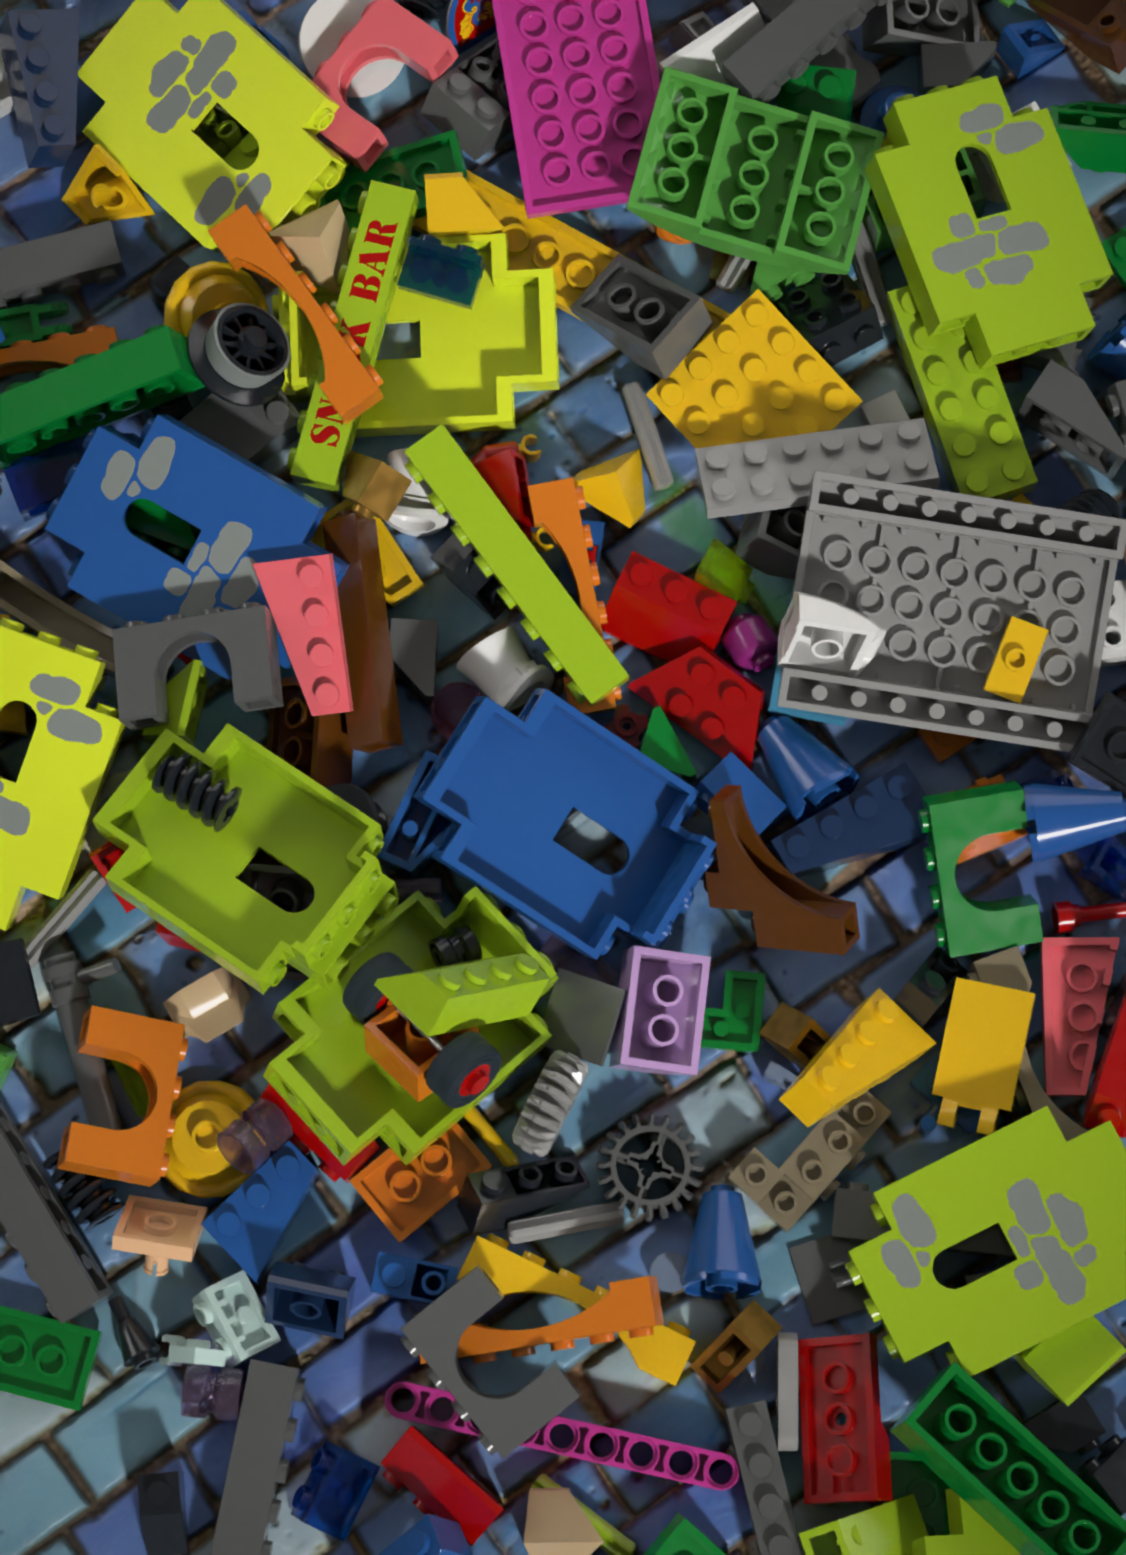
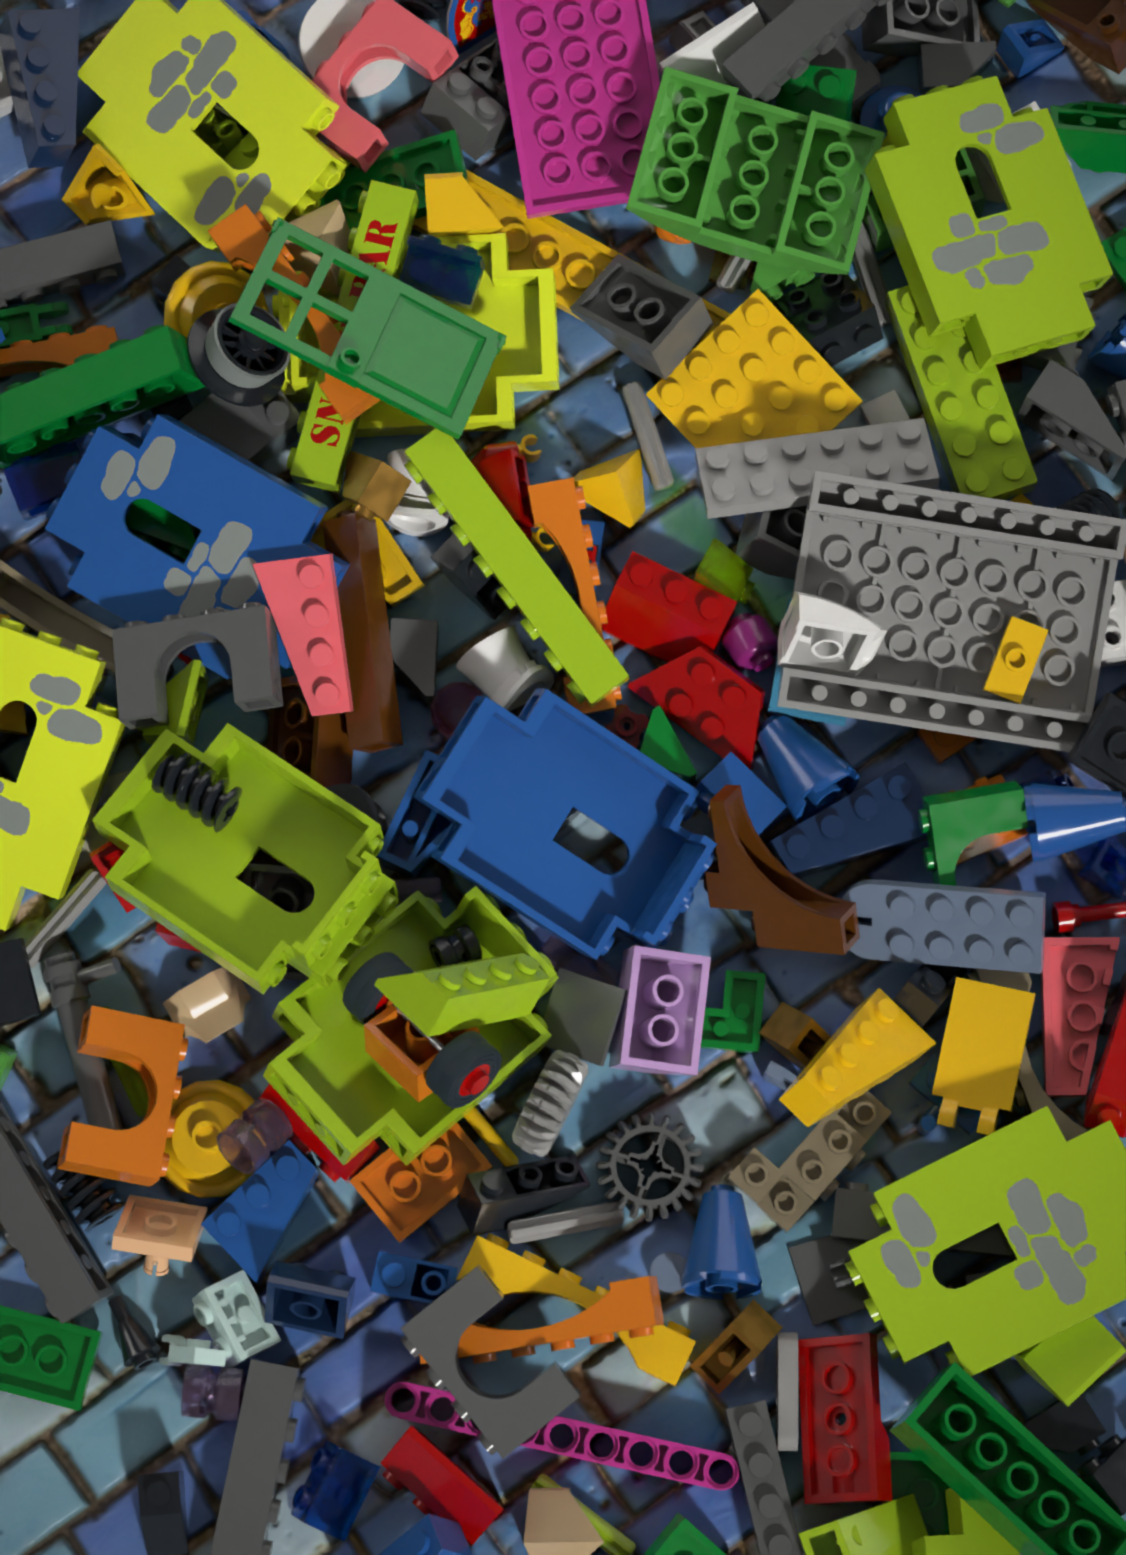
none -> green door [228,217,507,440]
none -> sand blue plate [842,879,1046,974]

